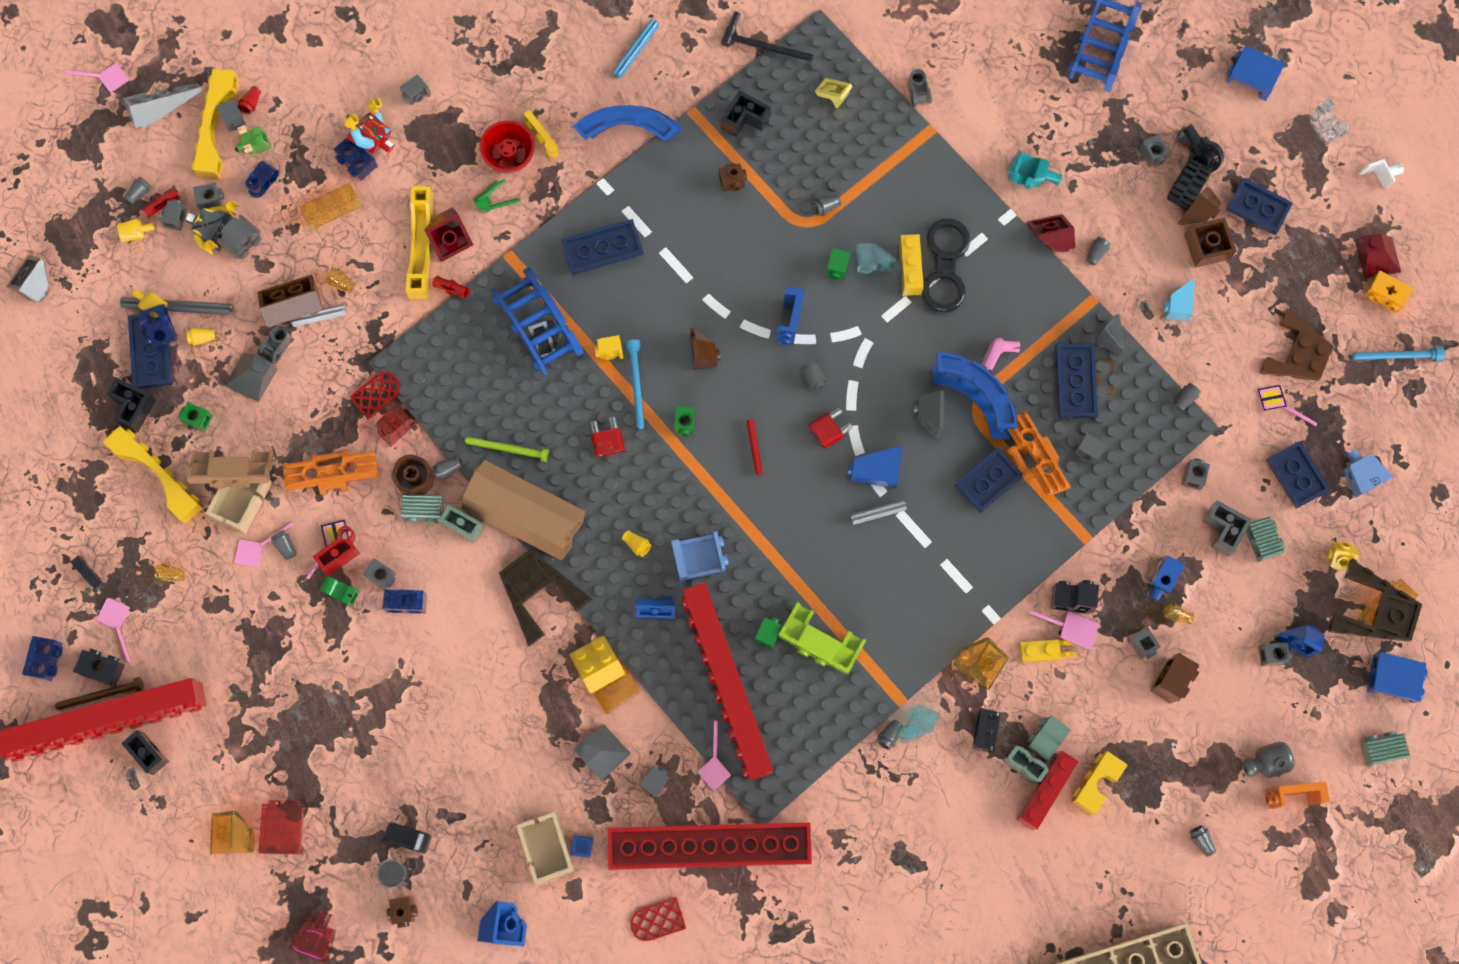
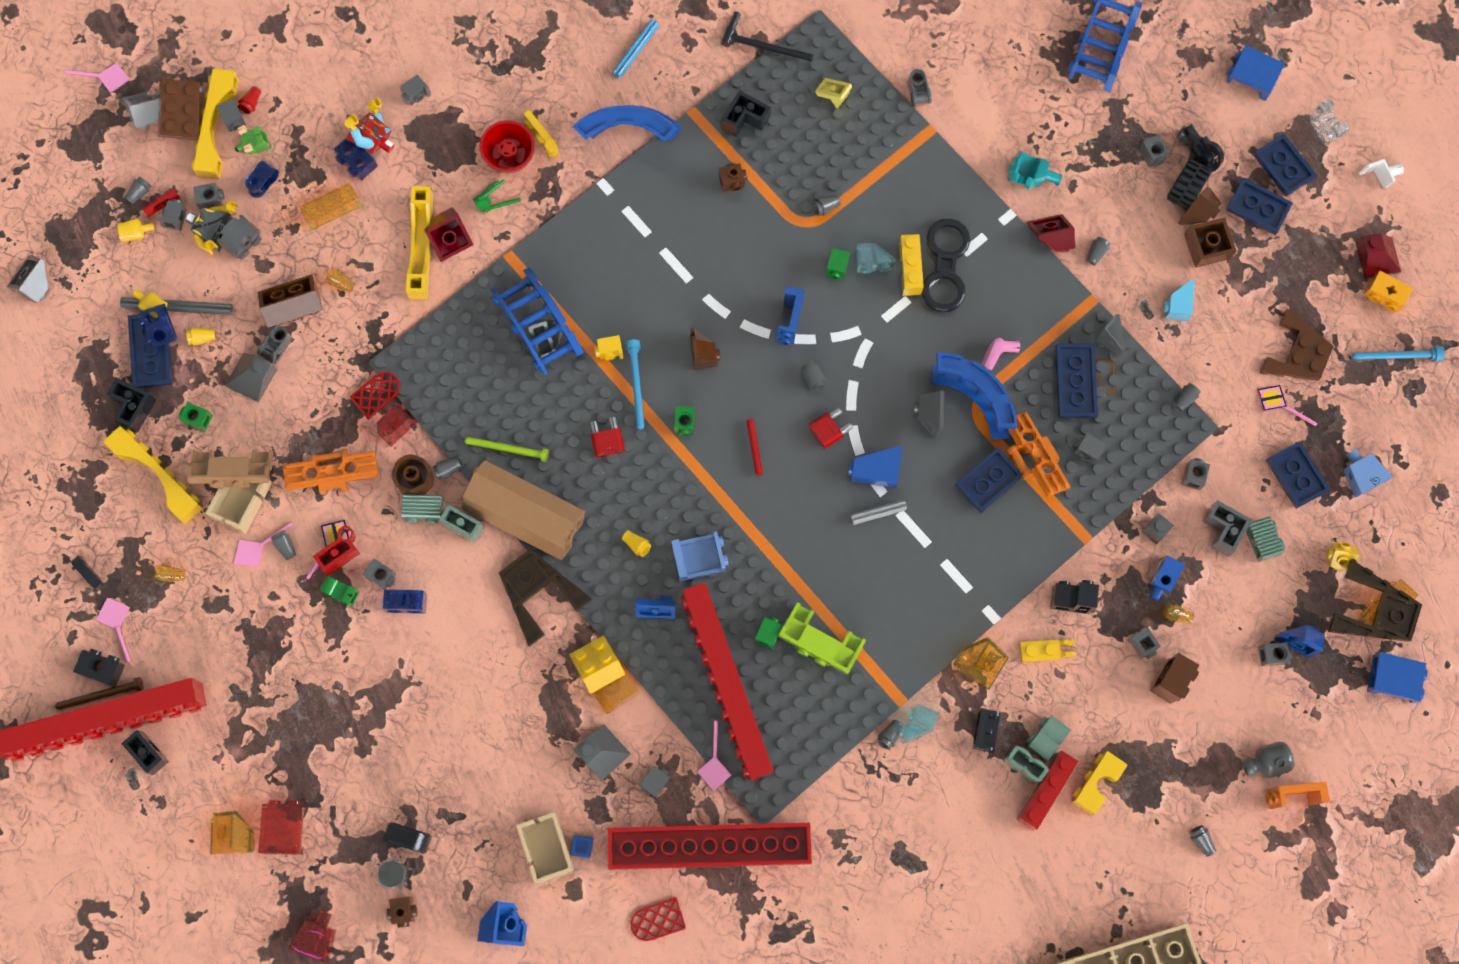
clear blue brick [22,636,63,682] -> none
axle [290,305,347,327] -> none
red pin [432,276,470,299] -> none
dark blue plate [561,219,644,275] -> none
bright pink piece [1029,610,1099,650] -> none
sand green brick [1360,731,1411,766] -> none
none -> reddish brown brick [158,78,200,140]
none -> dark grey brick [1142,513,1174,544]
none -> dark blue plate [1253,134,1317,197]

